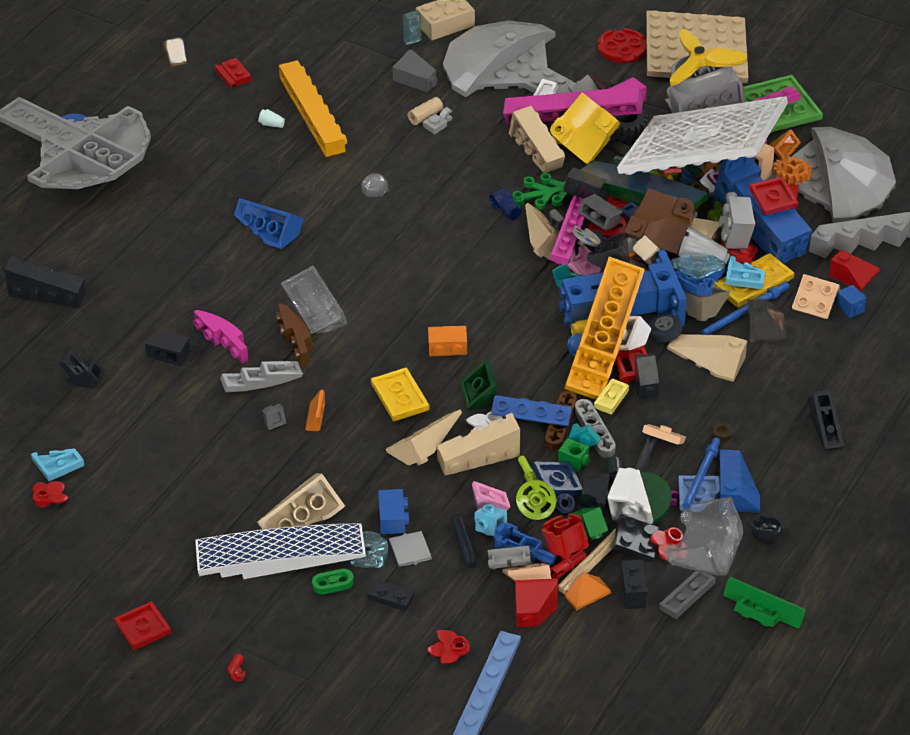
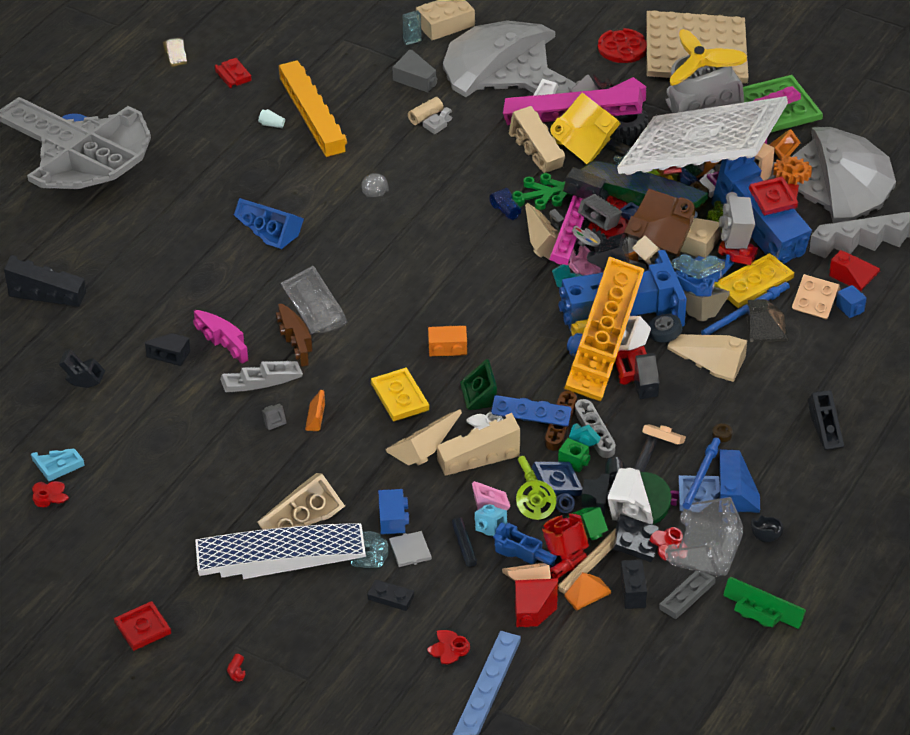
green plate [312,569,354,594] -> none
light grey hinge [488,546,532,570] -> none
light yellow plate [594,379,629,415] -> none
light grey cone [677,227,730,267] -> none
medium azure wing [725,256,765,289] -> none

